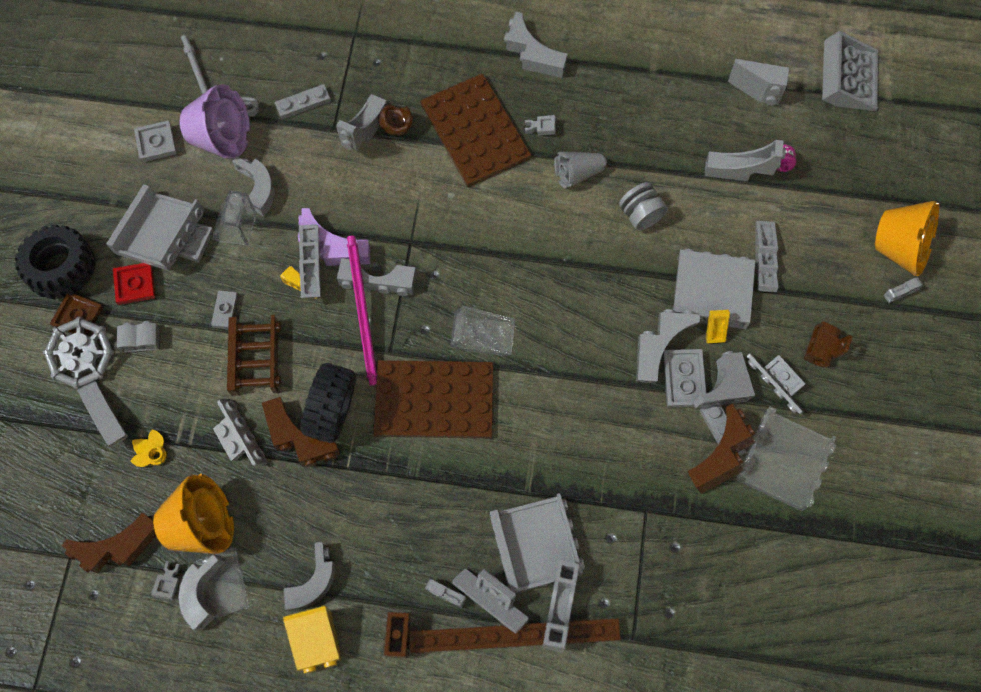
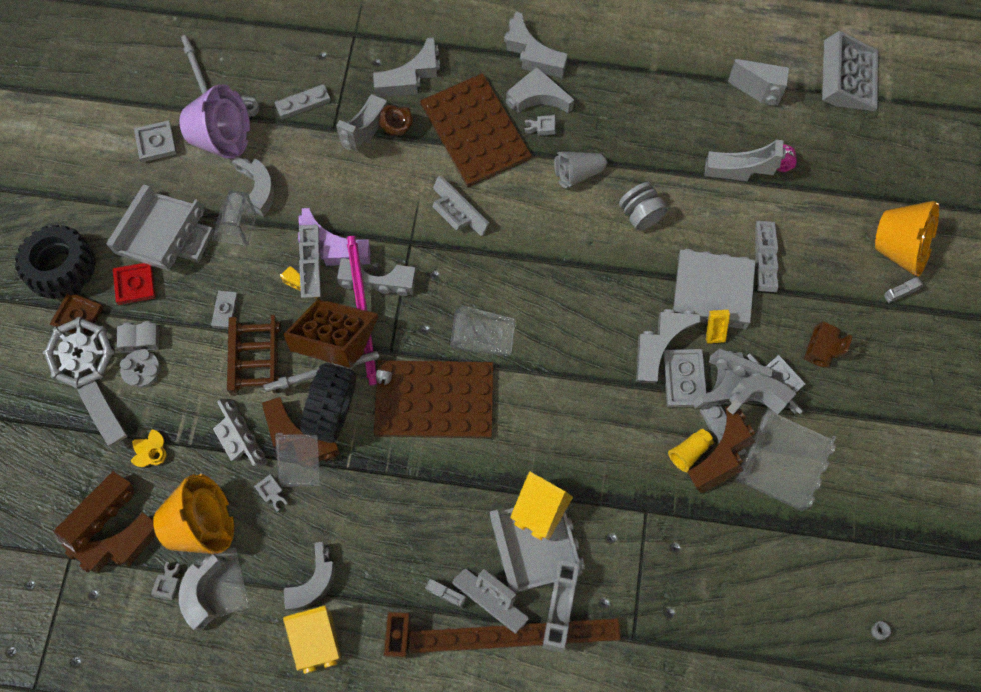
none -> reddish brown brick [53,471,135,553]
none -> light grey plate [120,349,161,389]
none -> light grey plate [254,474,289,511]
none -> light grey bar [263,351,379,392]
none -> clear piece [275,433,320,487]
none -> reddish brown slope [283,299,379,368]
none -> light grey arch [373,38,440,97]
none -> light grey hinge [376,370,392,385]
none -> light grey bracket [432,175,489,236]
none -> light grey arch [506,67,574,113]
none -> yellow slope [510,472,573,541]
none -> yellow plant [668,429,714,472]
none -> light grey plate [709,348,772,378]
none -> light grey arch [727,376,796,415]
none -> light grey hinge [871,621,891,640]

